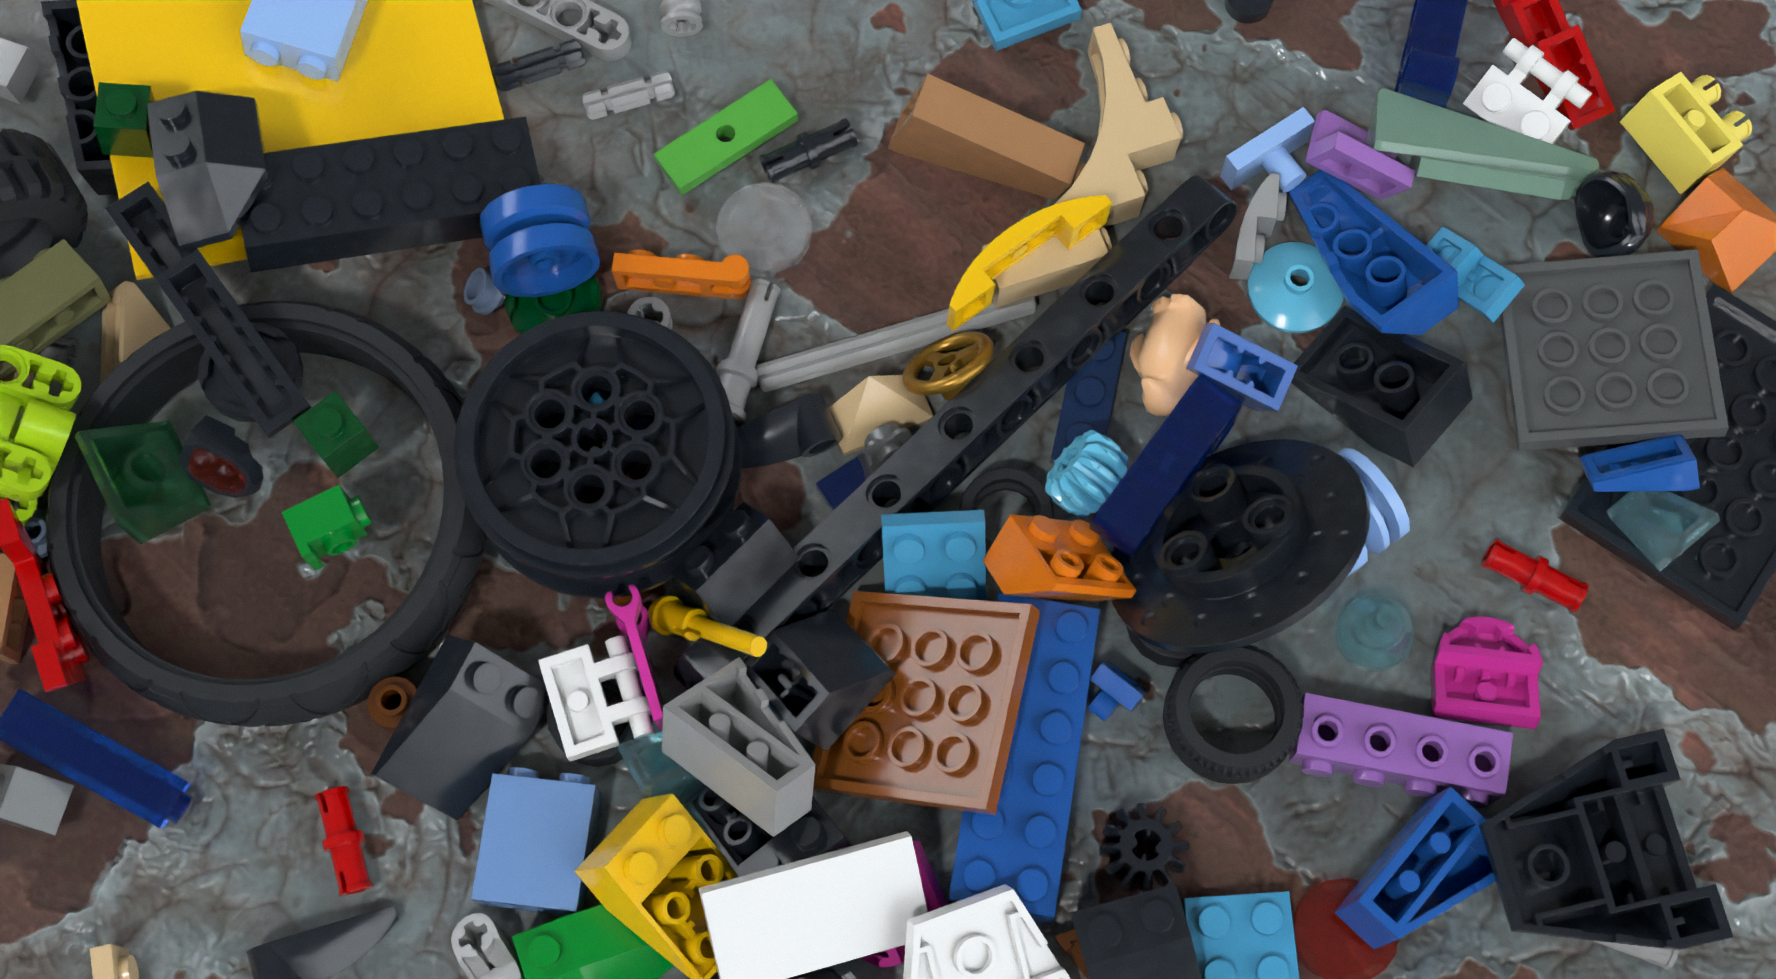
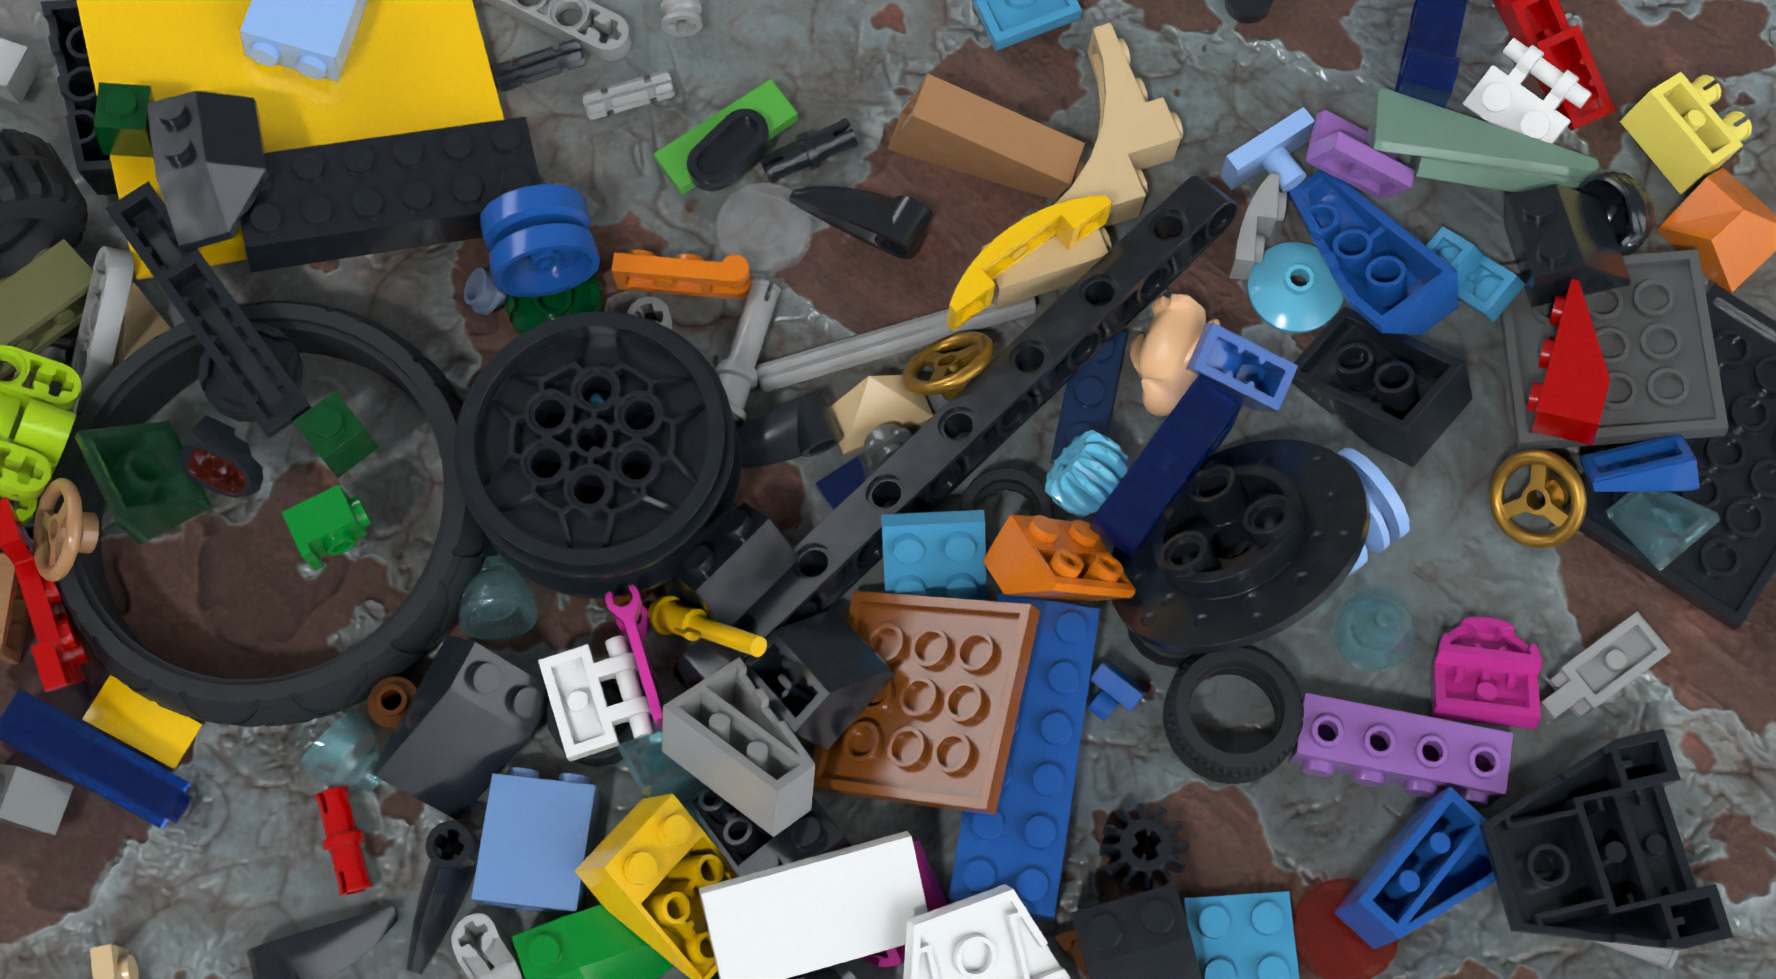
red pin [1481,538,1589,613] -> none
none -> medium nougat piece [33,478,99,582]
none -> light grey beam [69,246,134,421]
none -> yellow slope [82,675,202,770]
none -> clear light blue helmet [298,707,383,792]
none -> black piece [407,821,481,974]
none -> clear light blue helmet [459,556,538,641]
none -> black tile [687,109,769,192]
none -> black piece [789,186,933,259]
none -> pearl gold piece [1489,449,1587,549]
none -> black slope [1504,184,1631,308]
none -> red slope [1526,278,1610,446]
none -> light grey hinge [1540,611,1671,725]

